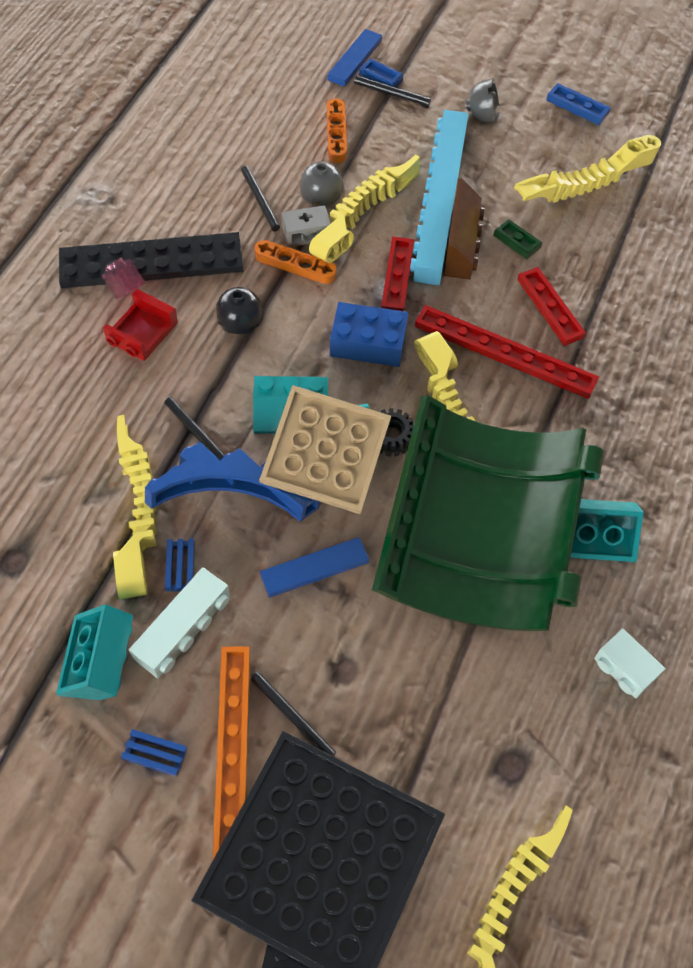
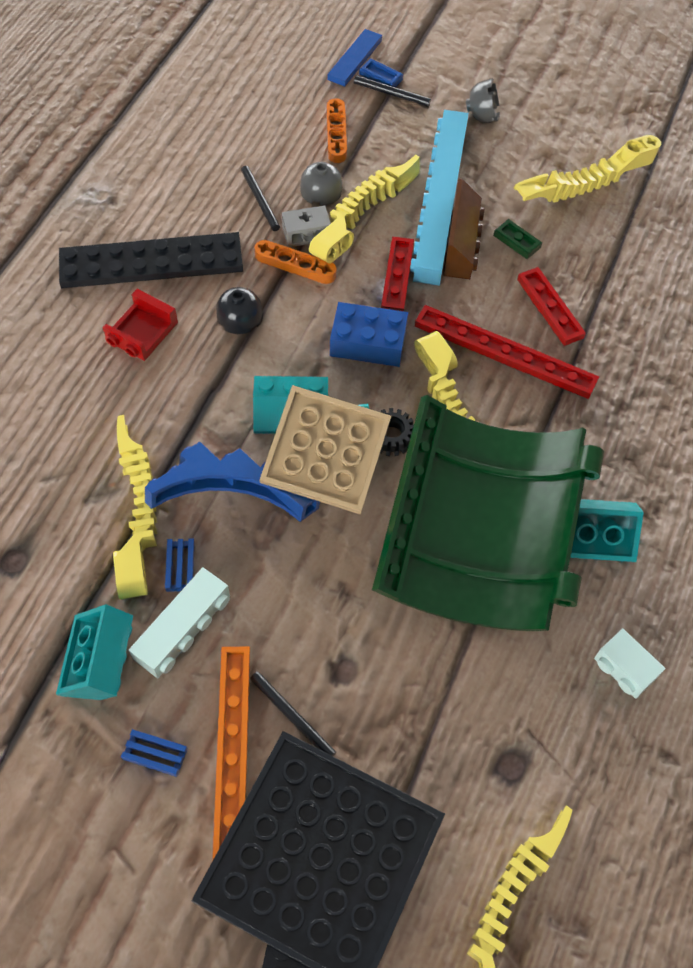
clear pink brick [101,258,145,299] -> none
black bar [164,397,225,461] -> none
blue tile [260,537,369,598] -> none
blue plate [546,83,611,126] -> none

